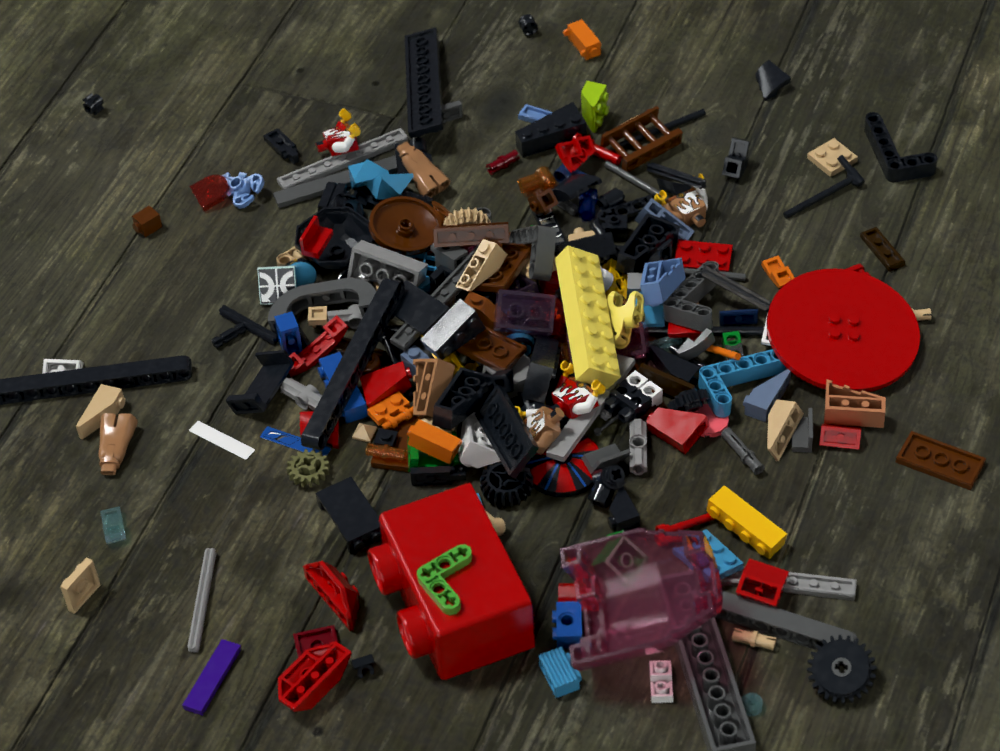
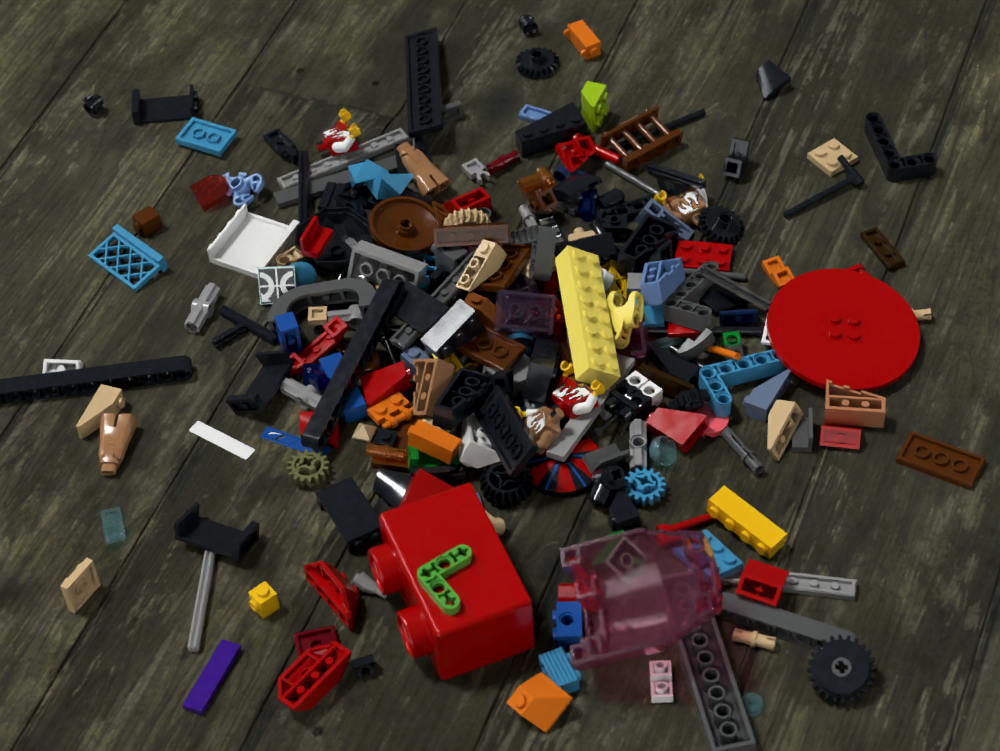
none -> dark azure fence [88,224,169,293]
none -> black panel [131,84,198,125]
none -> black panel [174,502,259,561]
none -> dark azure plate [175,117,237,157]
none -> light grey piece [184,283,221,334]
none -> white panel [207,203,300,279]
none -> yellow brick [248,581,280,619]
none -> black axle [298,150,308,224]
none -> clear blue piece [302,363,330,391]
none -> light grey cone [352,571,389,599]
none -> black slope [373,468,412,508]
none -> red slope [398,469,455,507]
none -> red slope [443,187,492,214]
none -> light grey plate [461,158,490,185]
none -> orange slope [507,672,573,733]
none -> black gear [515,47,559,78]
none -> light grey axle [518,205,538,227]
none -> dark azure gear [624,467,666,507]
none -> clear light blue hair [649,436,677,466]
none -> black gear [698,204,745,245]
none -> black slope [700,283,749,317]

